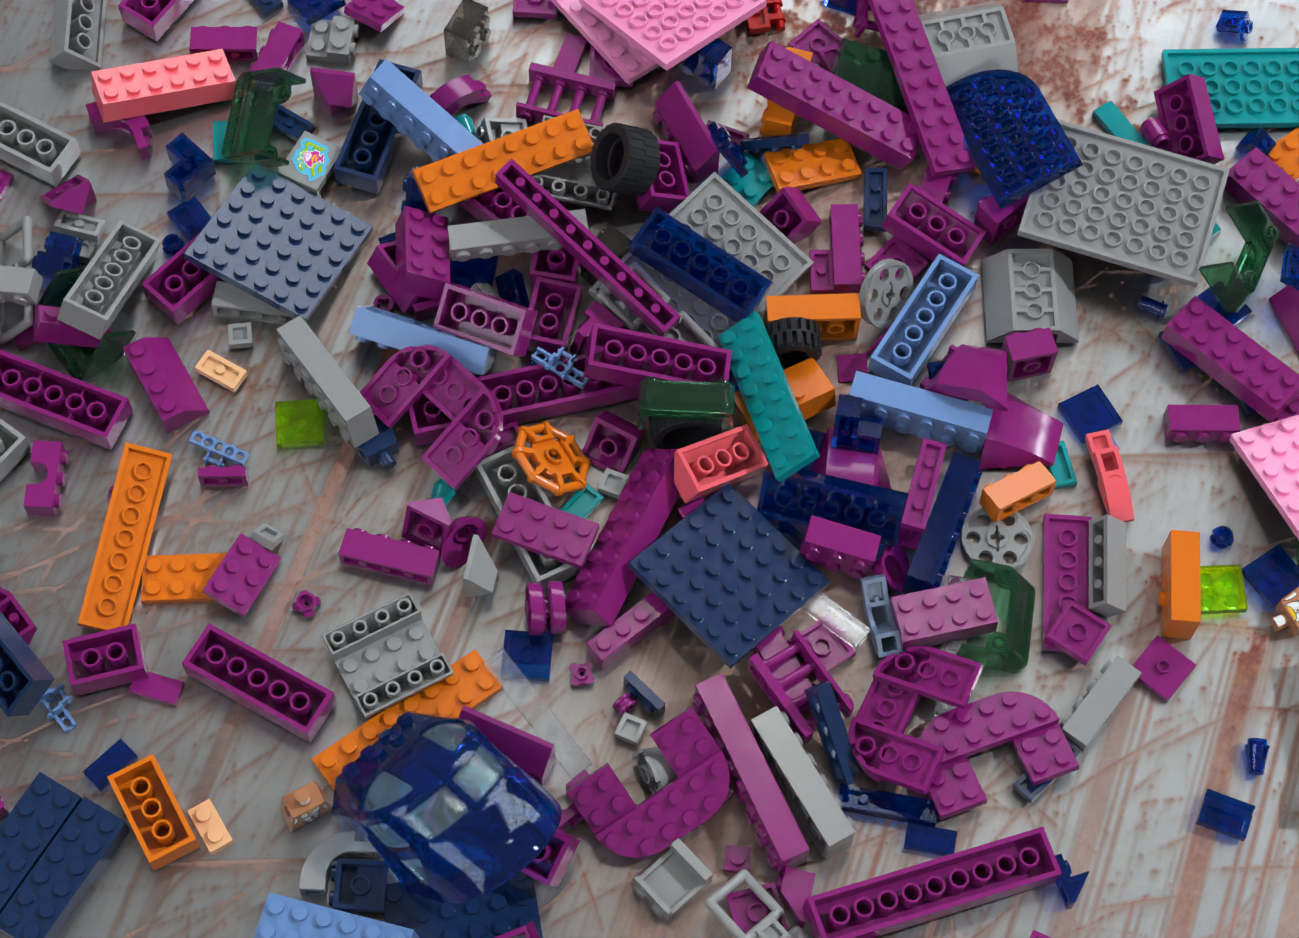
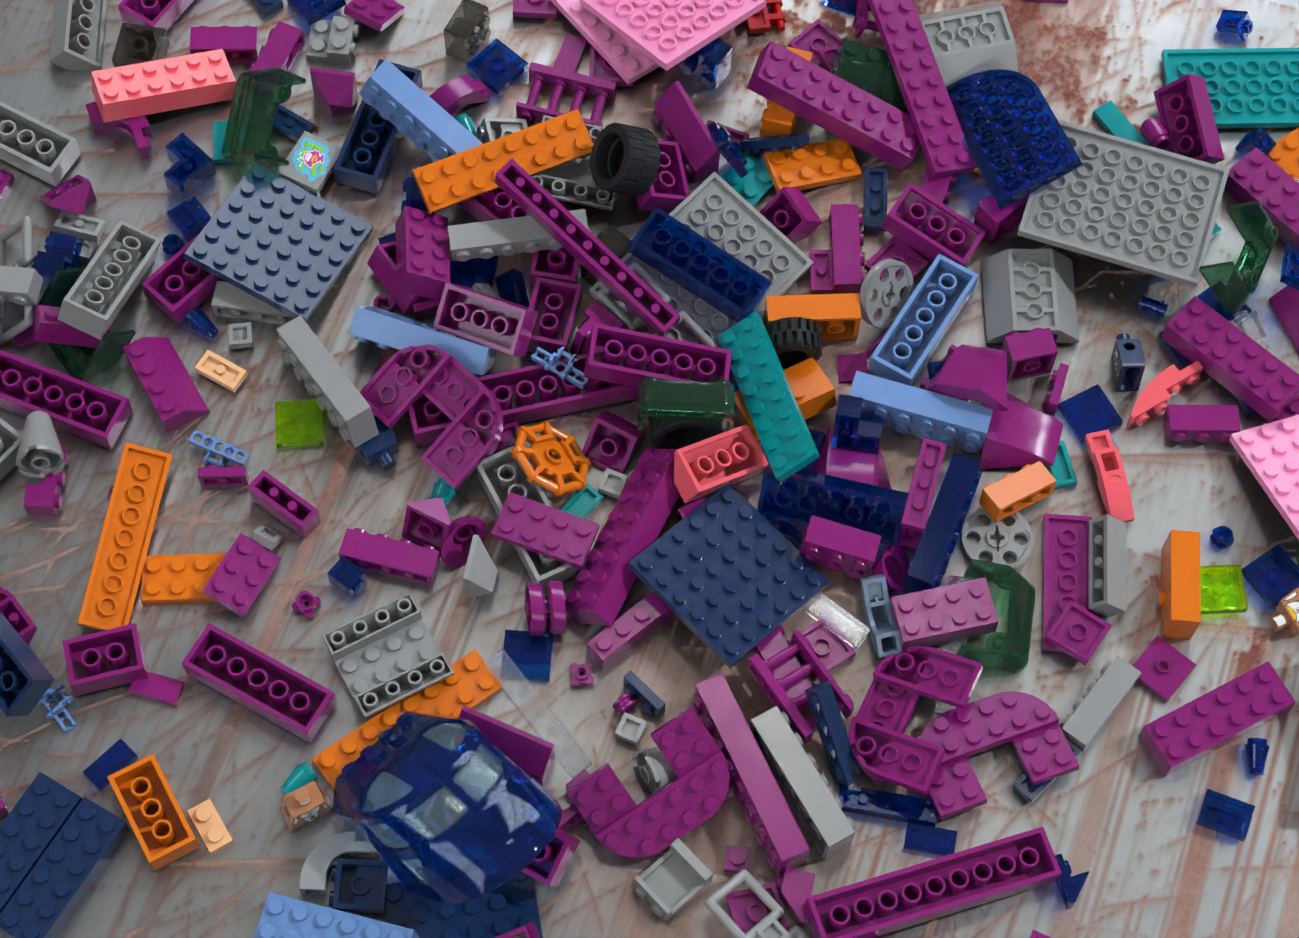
none -> light grey cone [16,411,65,478]
none -> clear smoke brick [112,23,170,67]
none -> clear blue cone [184,307,219,340]
none -> magenta brick [248,470,321,539]
none -> teal cone [280,761,318,794]
none -> clear blue brick [327,556,367,599]
none -> clear blue plate [466,38,529,95]
none -> magenta plate [1044,363,1069,415]
none -> dark blue torso [1111,333,1146,392]
none -> coral slope [1127,361,1204,428]
none -> magenta brick [1139,661,1296,777]
none -> clear brick [1229,310,1266,341]

